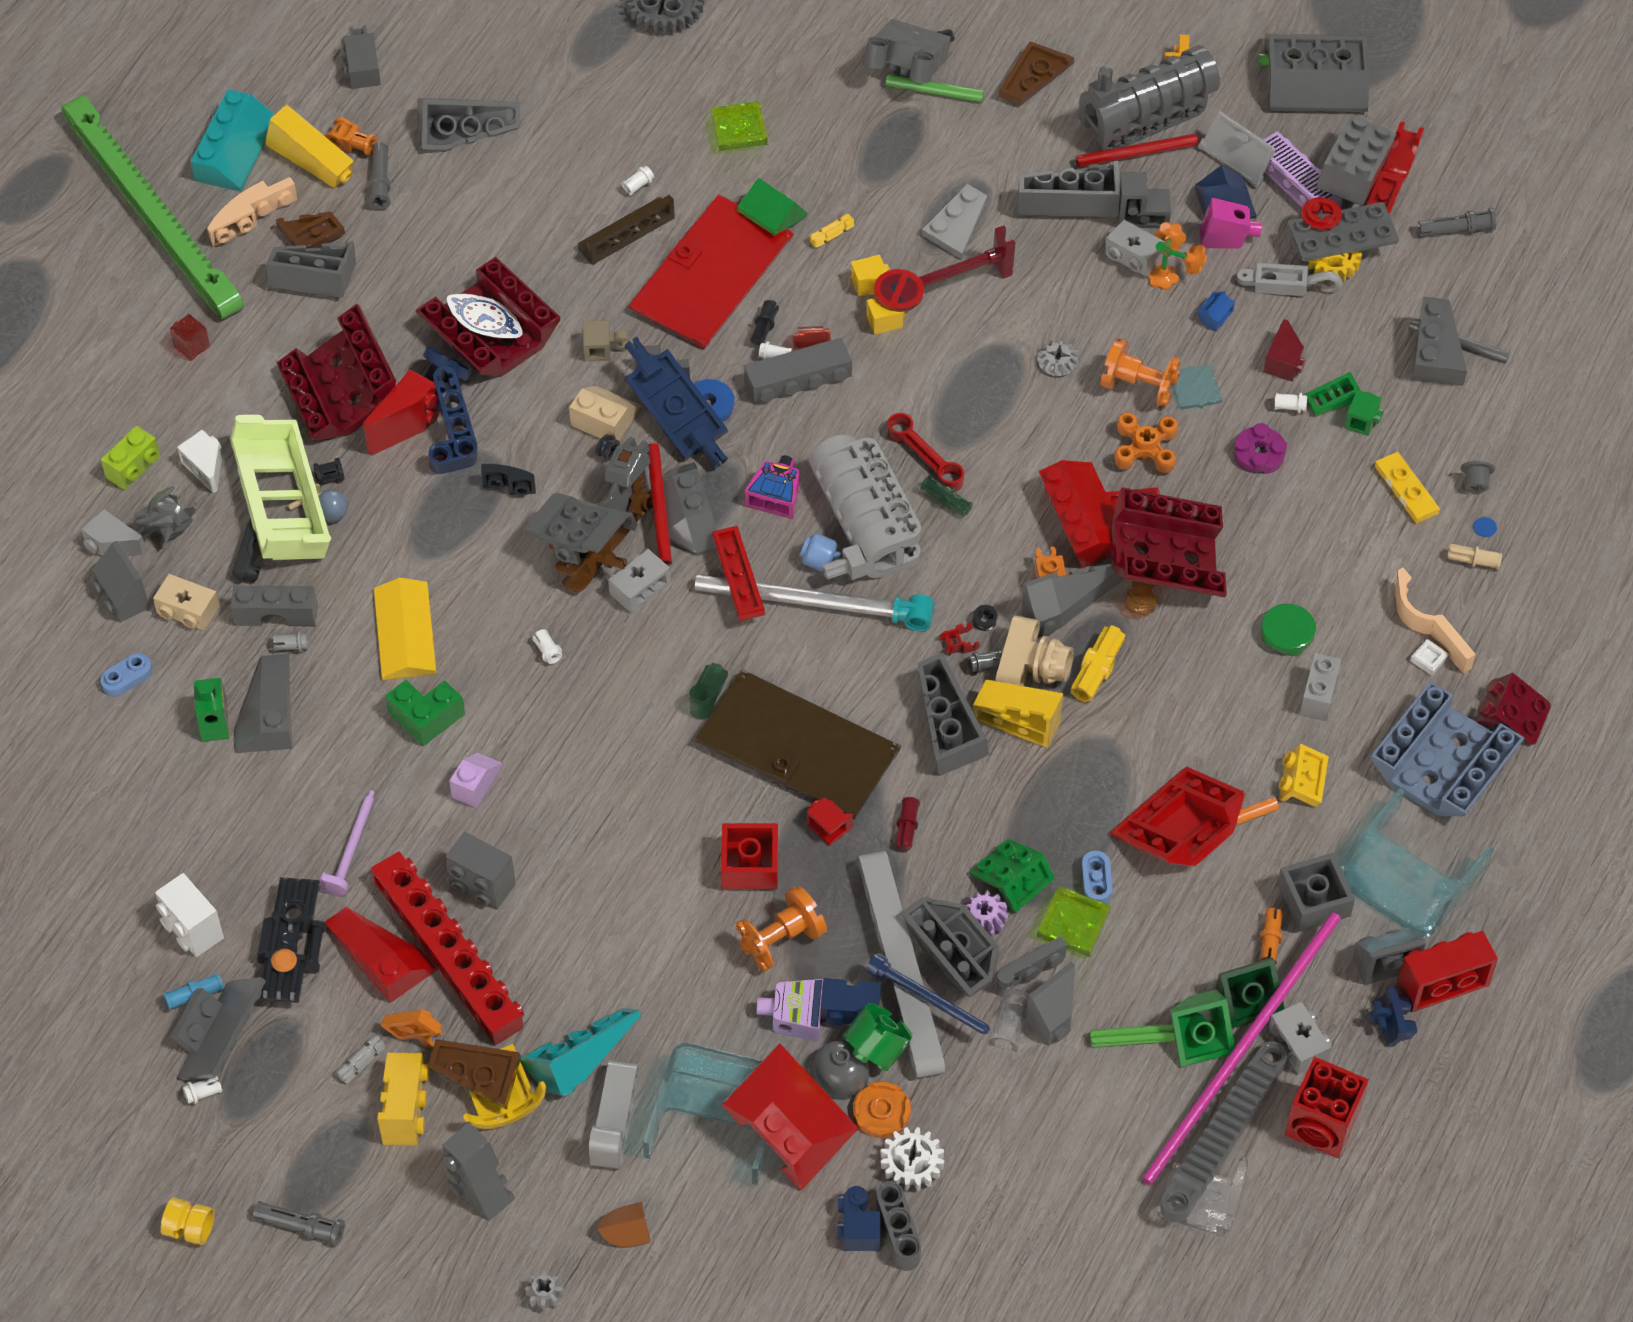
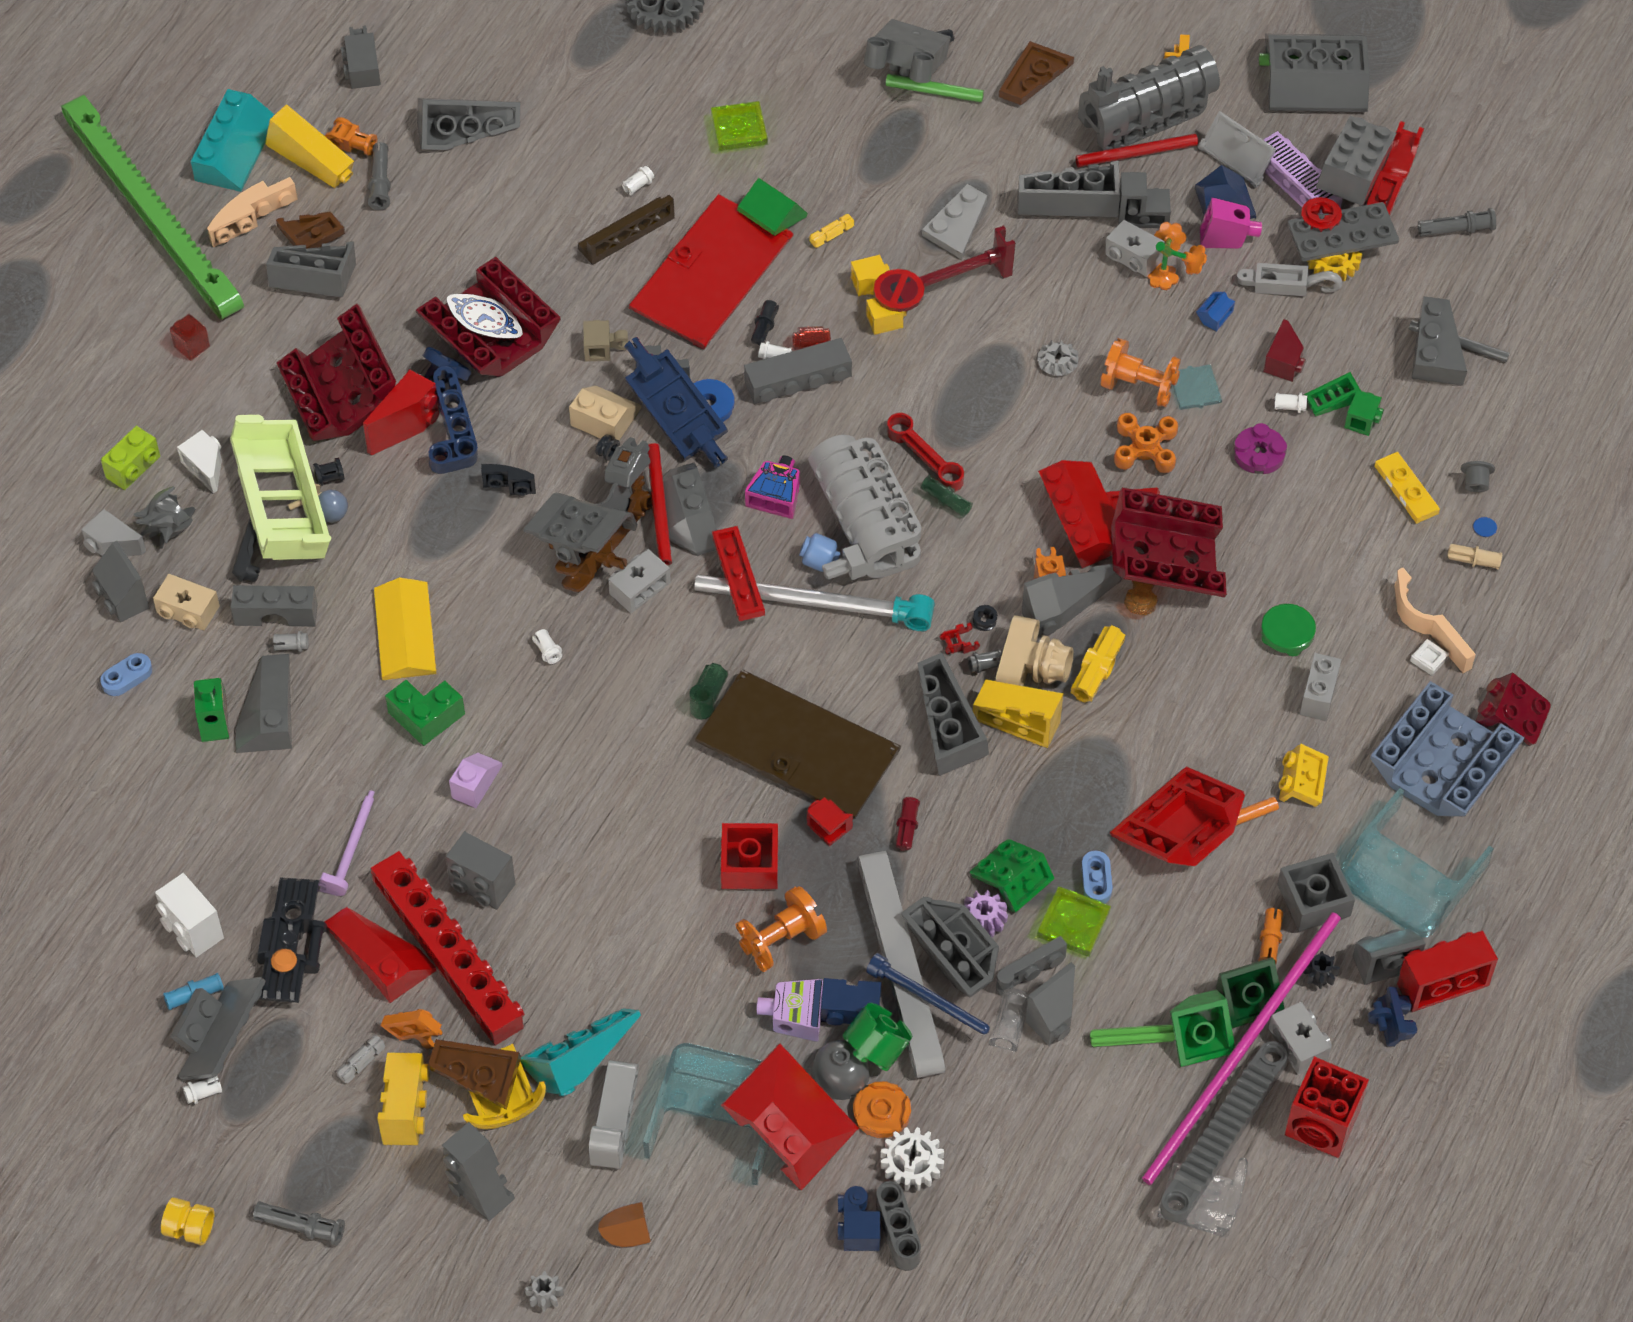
none -> black gear [1303,951,1340,989]

